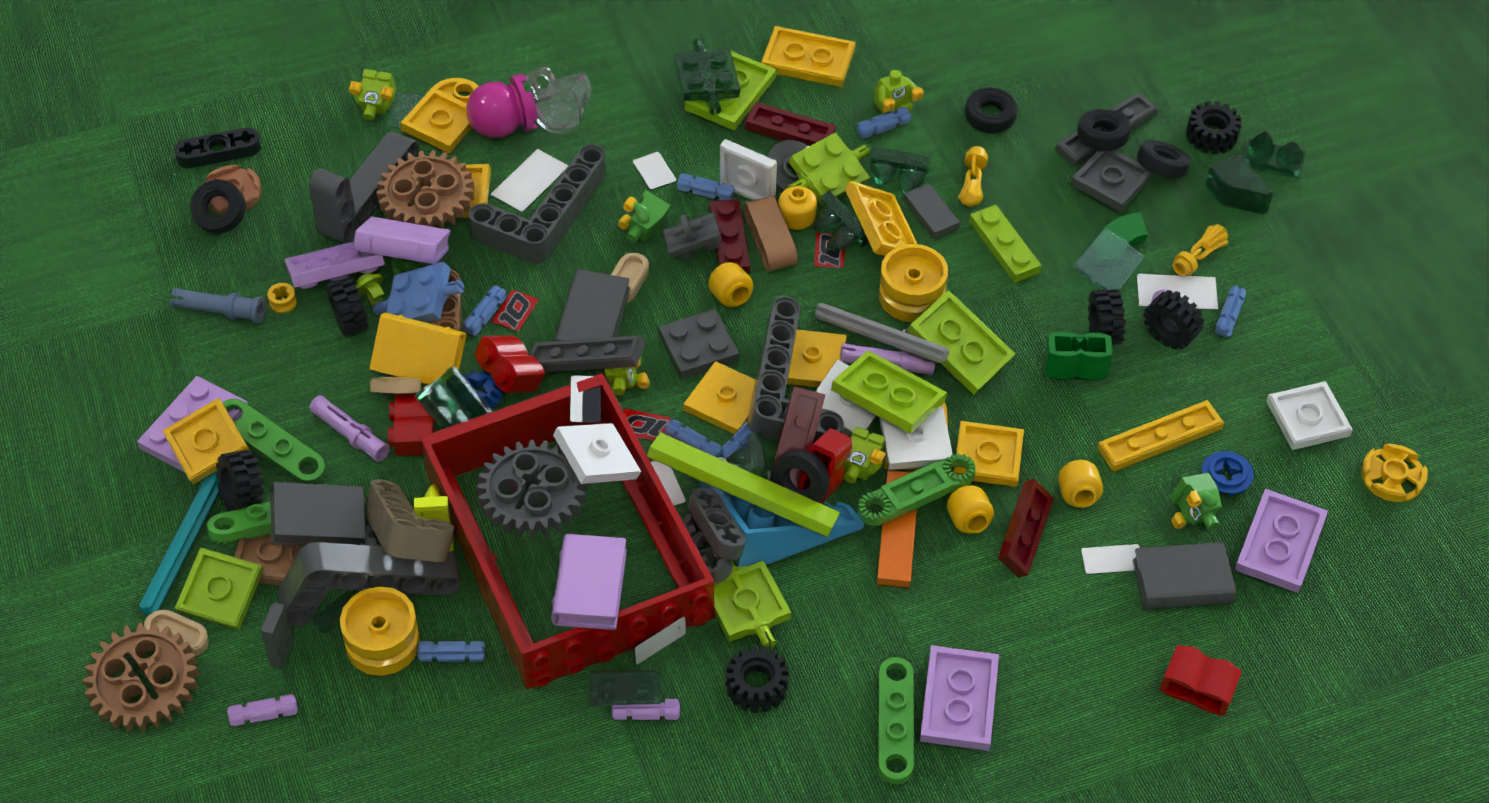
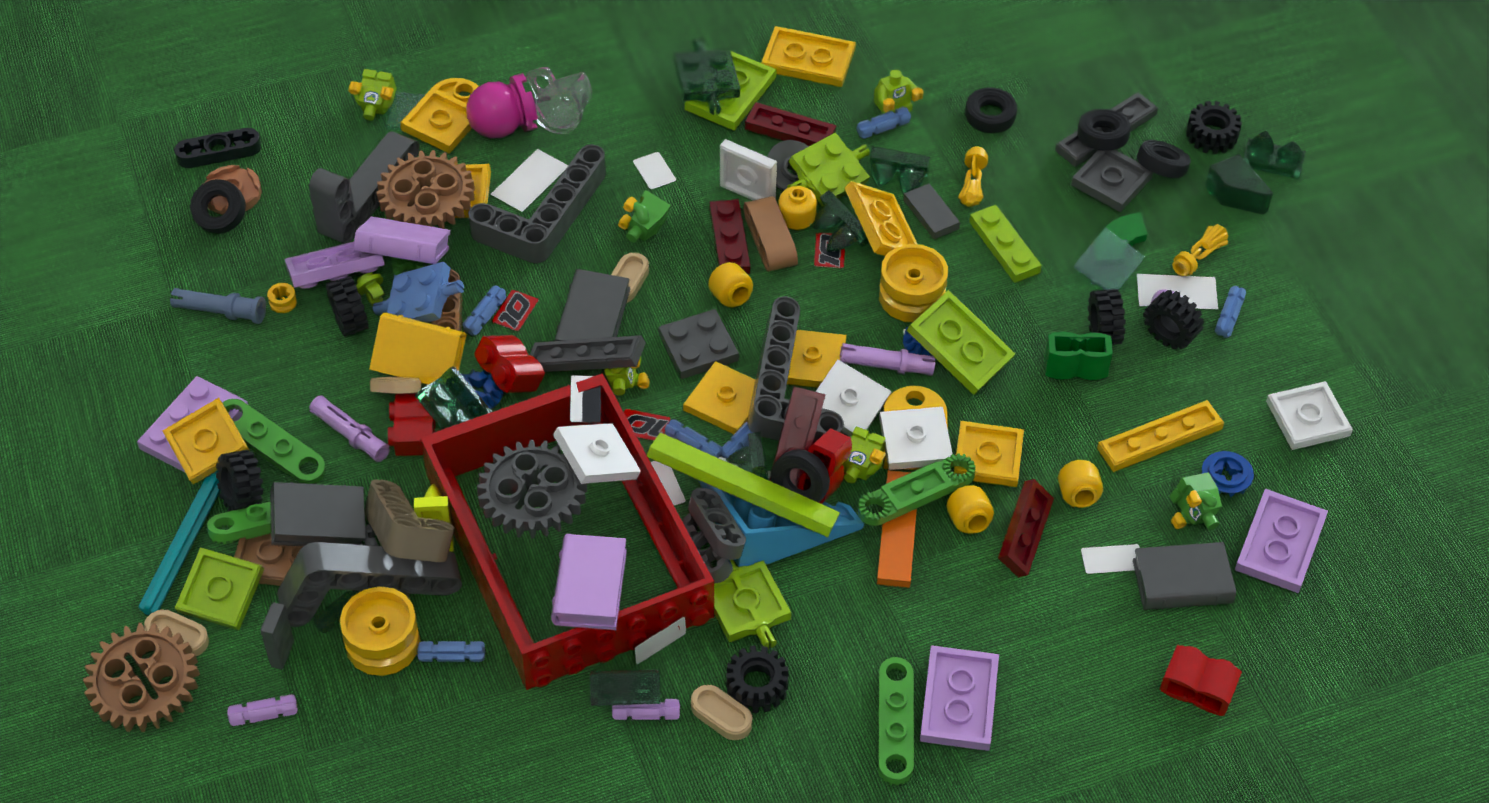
dark grey hips [663,212,722,260] -> none
medium blue axle [677,173,734,200] -> none
light grey axle [815,303,949,364] -> none
lime plate [831,350,947,434] -> none
yellow piece [1361,444,1428,502] -> none
none -> tan tile [691,685,752,740]

